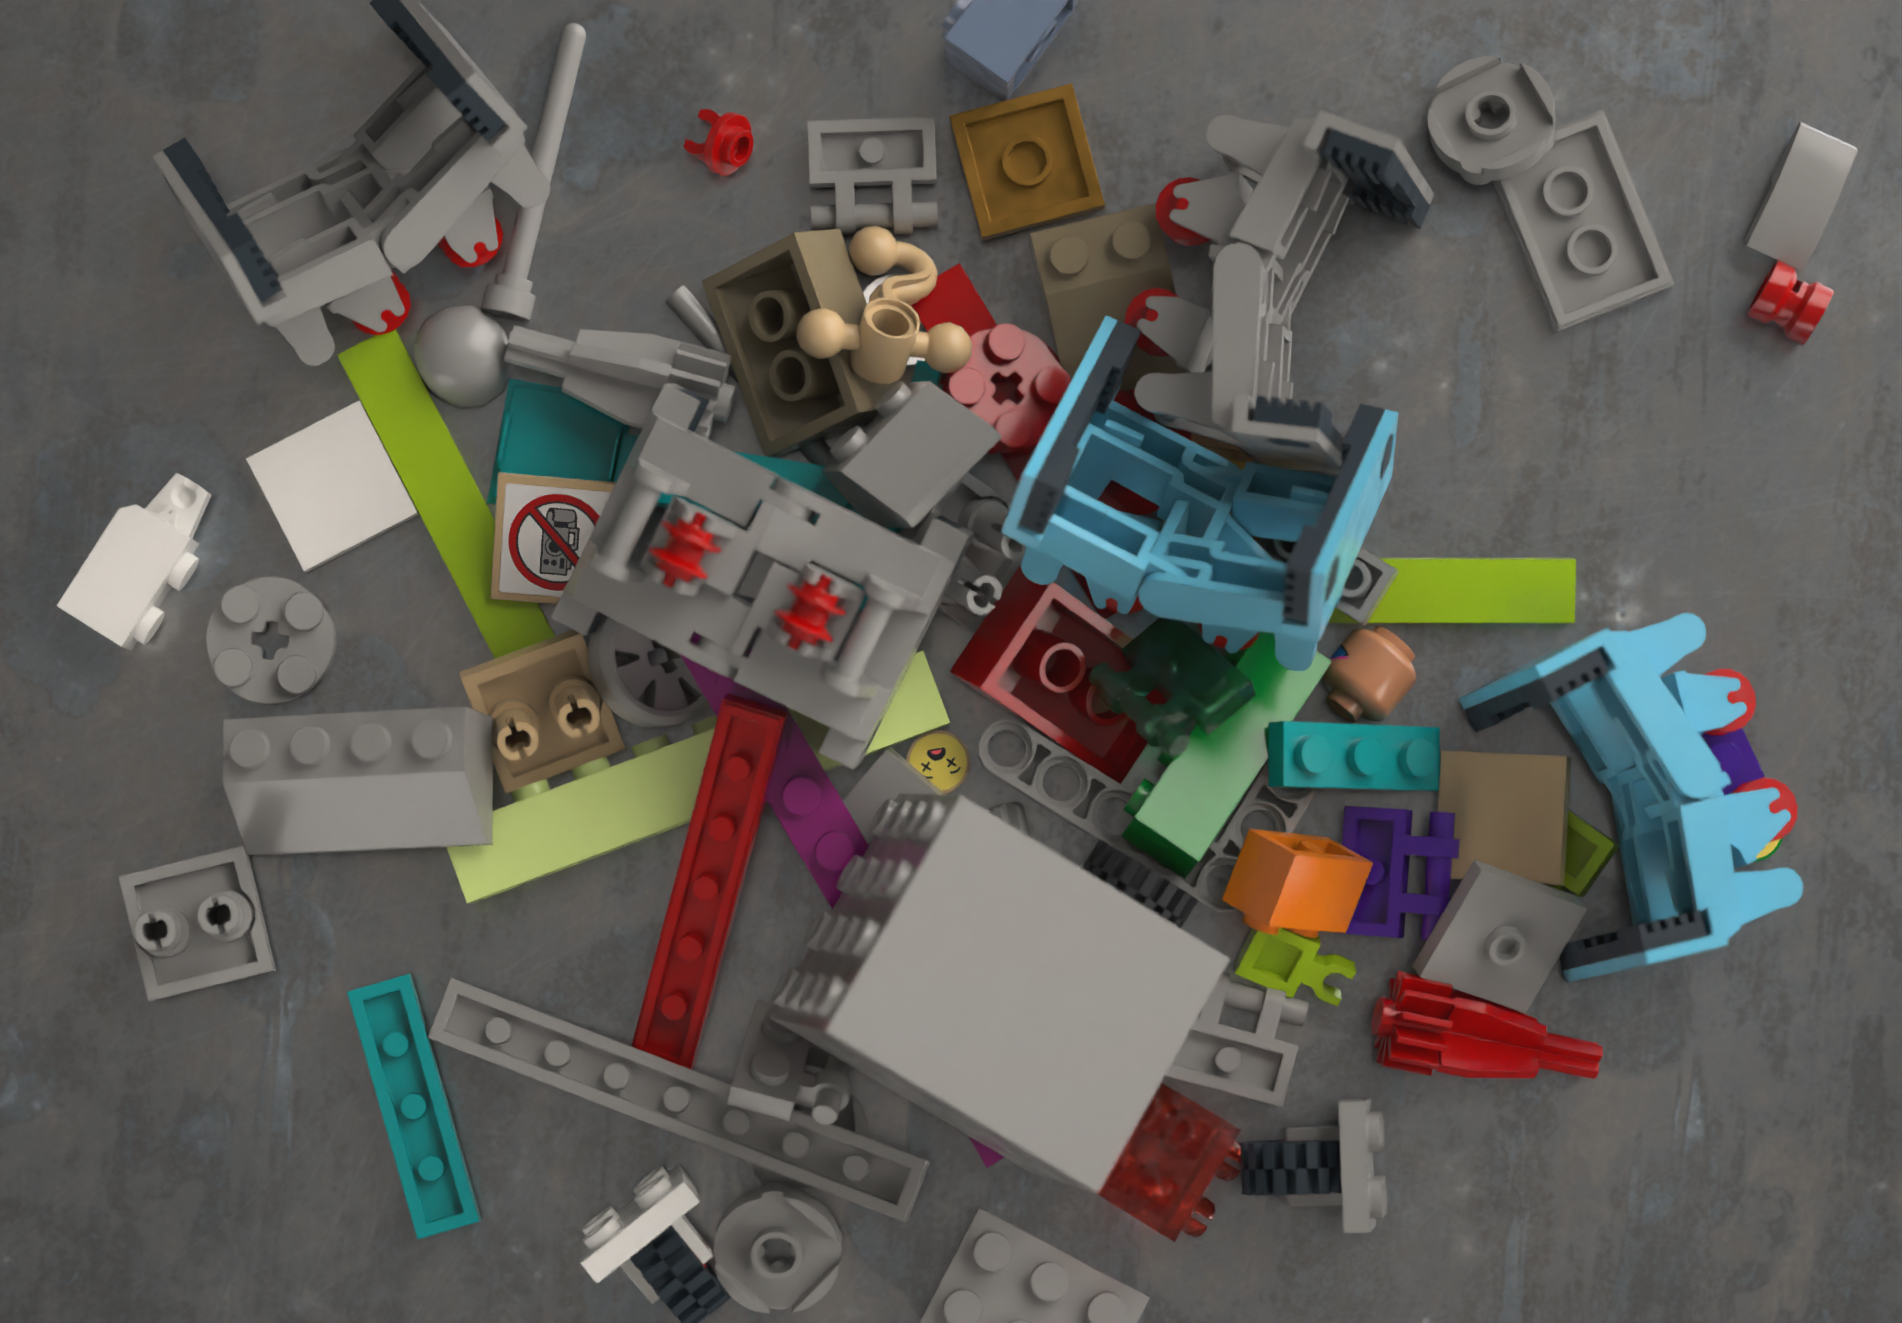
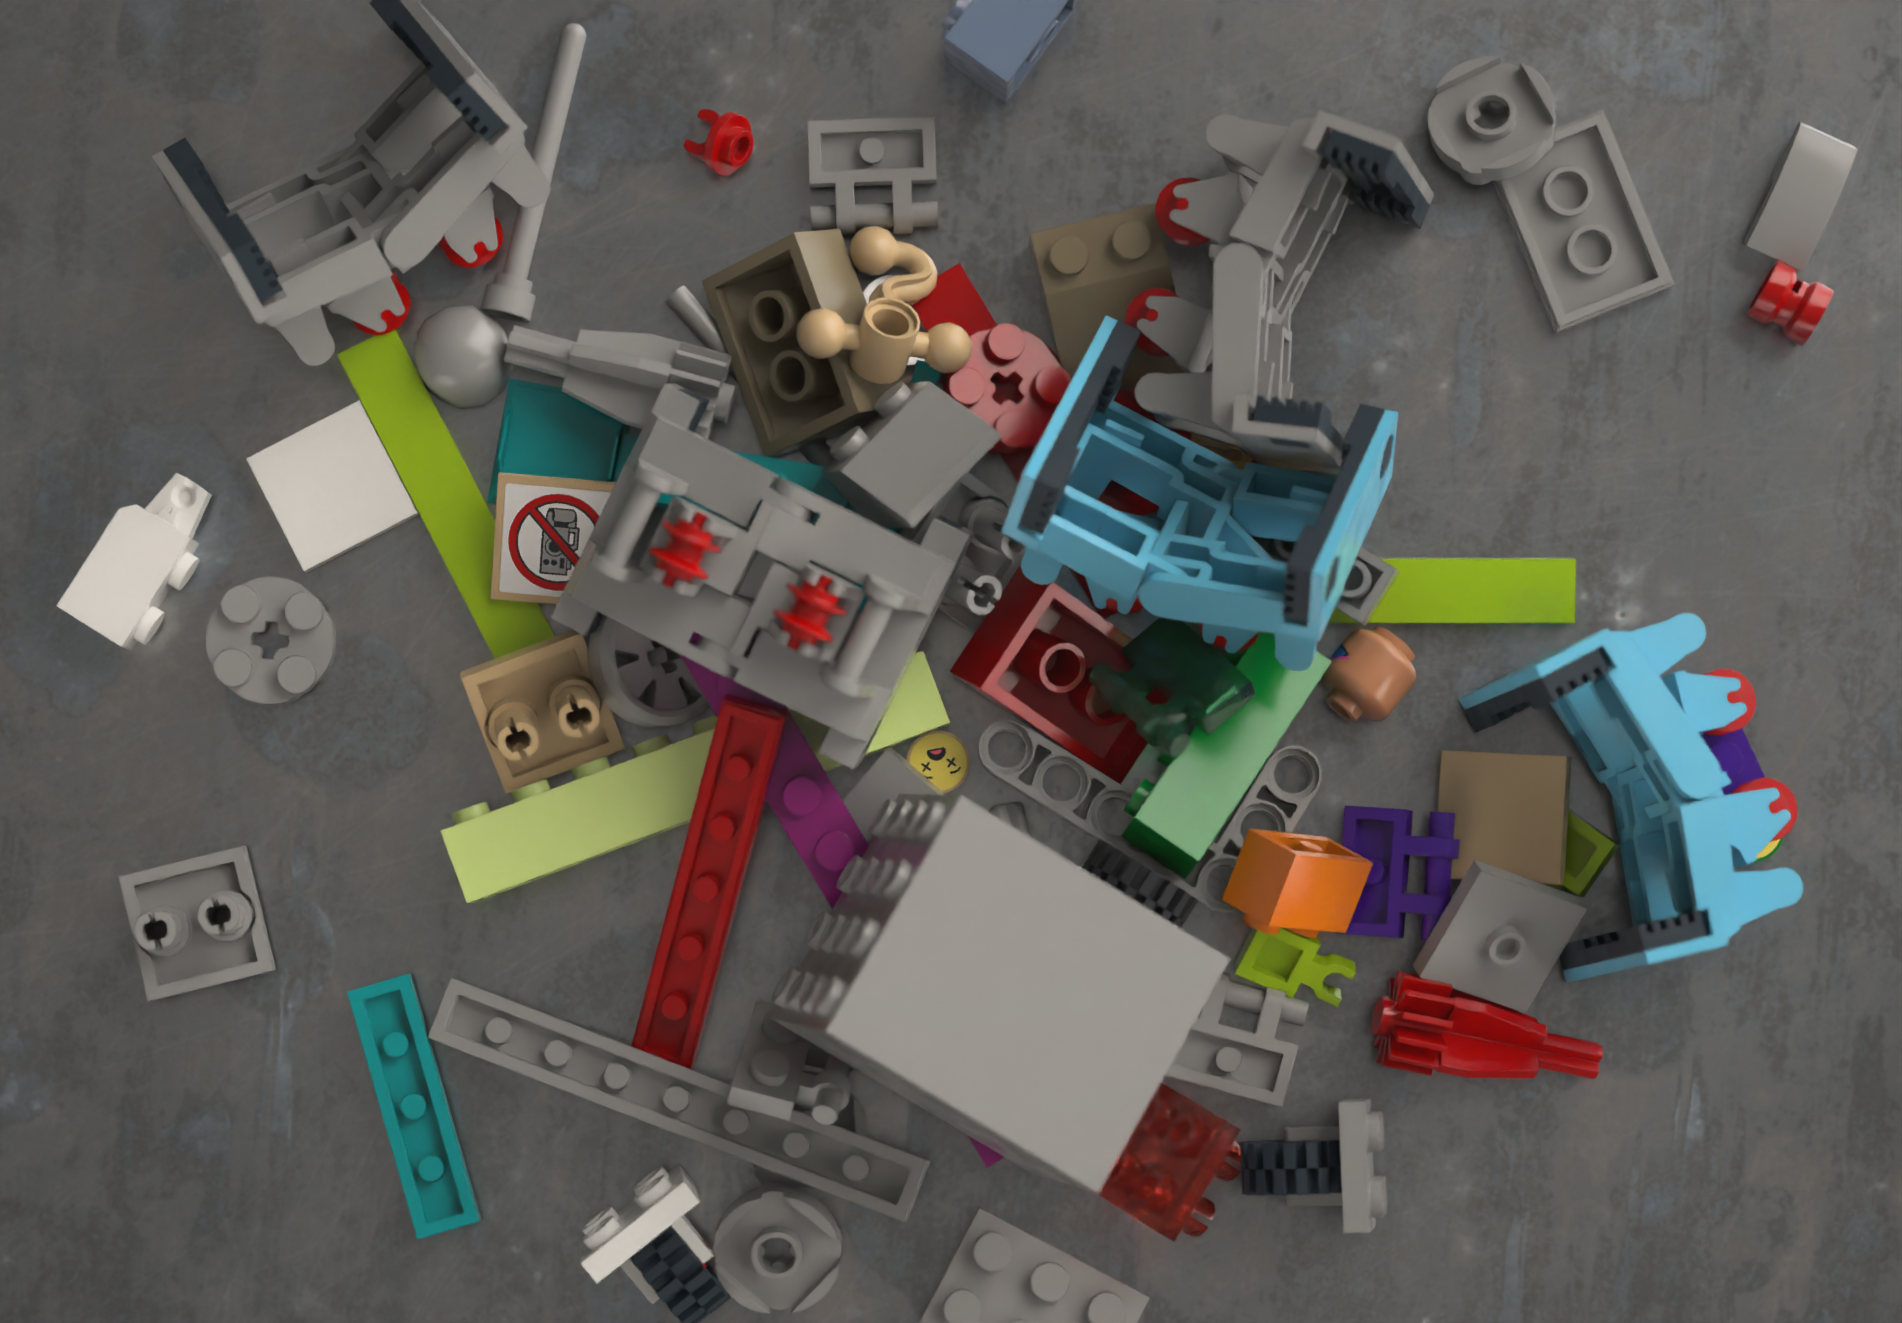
light grey slope [222,706,493,856] -> none
pearl gold plate [949,83,1105,241] -> none
teal plate [1268,721,1440,792] -> none

